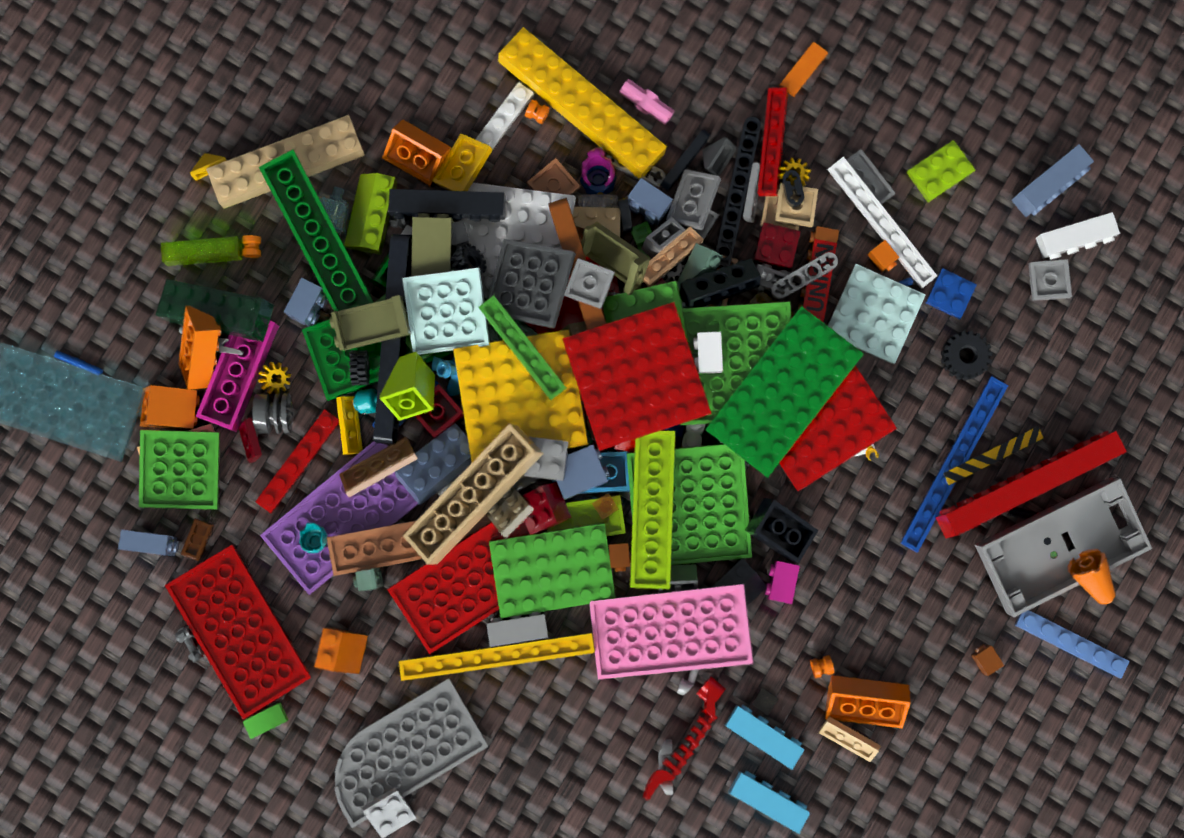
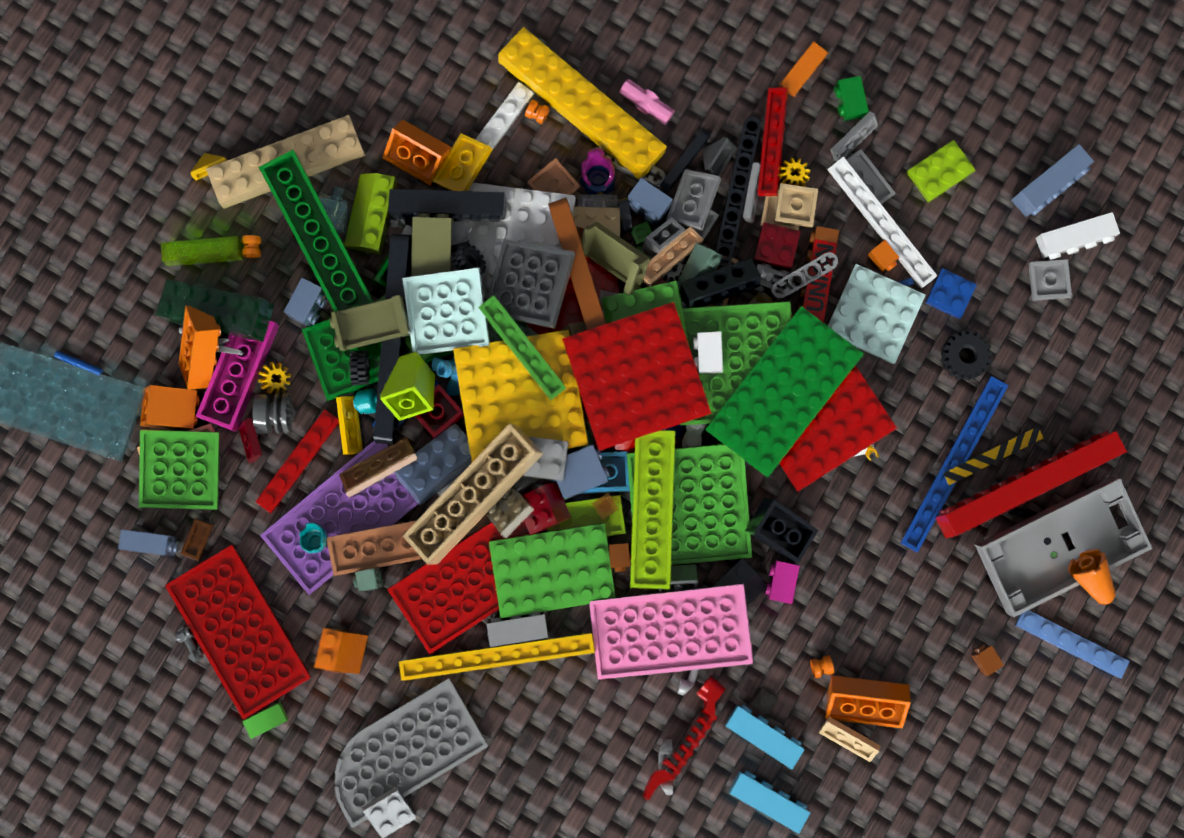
light grey plate [564,259,615,309] -> none
black beam [782,170,804,207] -> none
none -> light grey tile [831,111,878,162]
none -> green brick [834,76,869,121]

